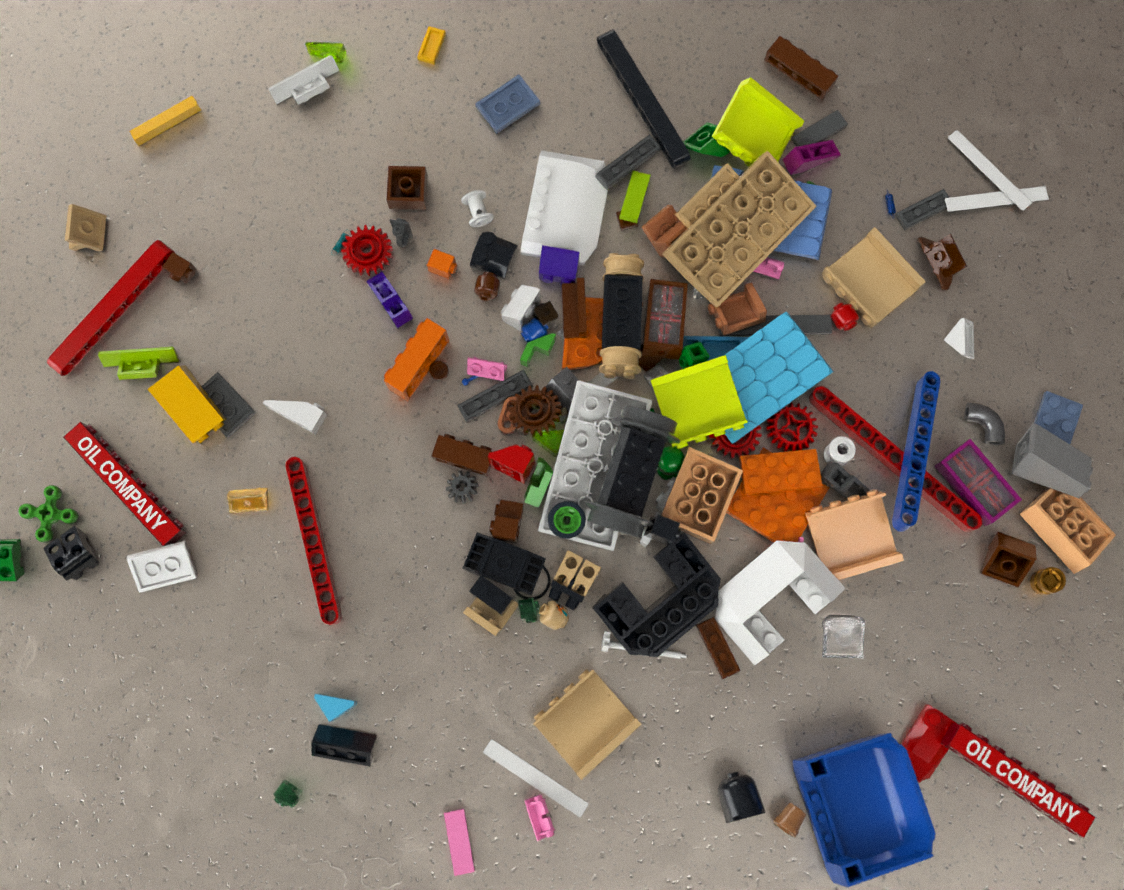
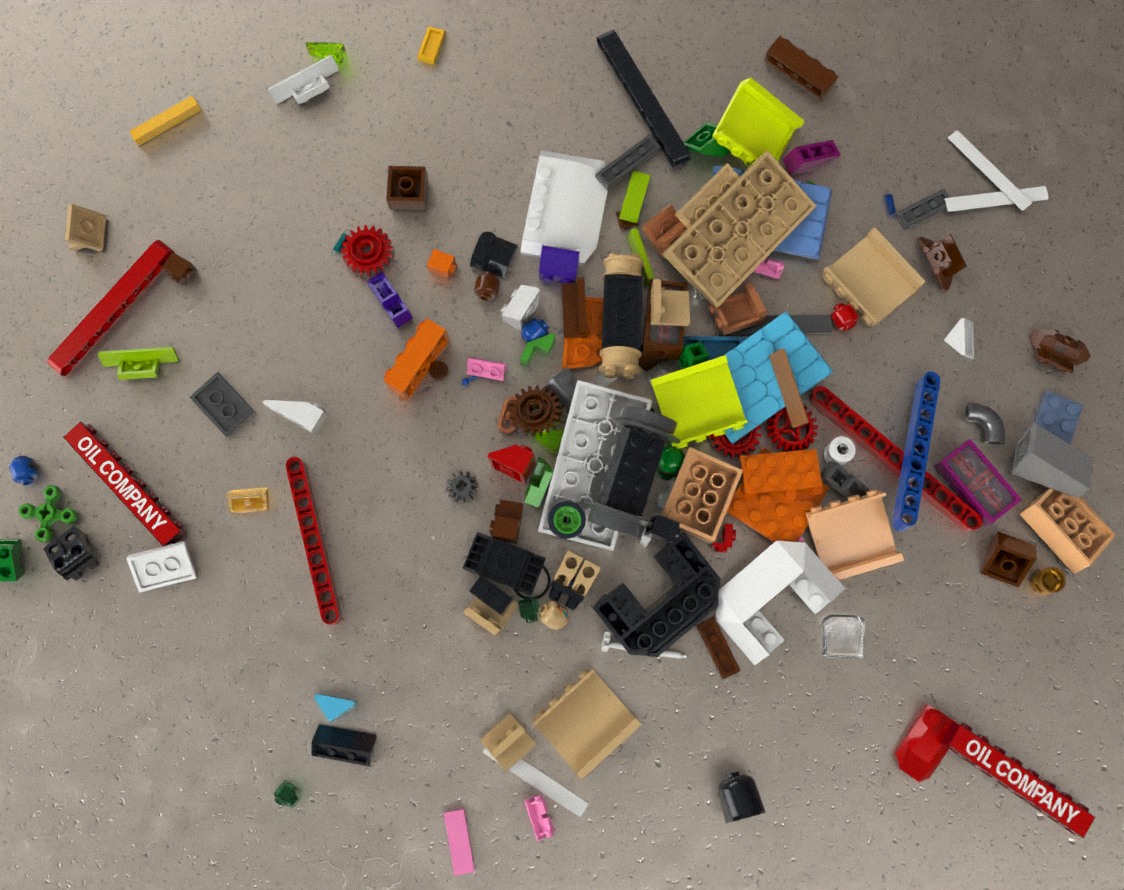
yellow slope [148,365,226,444] -> none
dark grey hinge [390,218,413,247] -> none
reddish brown brick [431,434,493,477] -> none
dark grey tile [457,369,533,422] -> none
white hose [461,190,494,227] -> none
sand blue plate [475,75,540,134] -> none
dark brown bracket [533,301,559,326] -> none
medium nougat piece [773,803,806,838] -> none
dark grey tile [792,110,848,147] -> none
blue slope [793,733,936,887] -> none
none -> blue head [9,456,39,485]
none -> tan bracket [480,713,536,771]
none -> lime tile [627,228,654,287]
none -> tan bracket [651,279,690,326]
none -> red bracket [711,524,736,553]
none -> medium nougat slope [769,348,809,428]
none -> reddish brown piece [1030,329,1091,373]

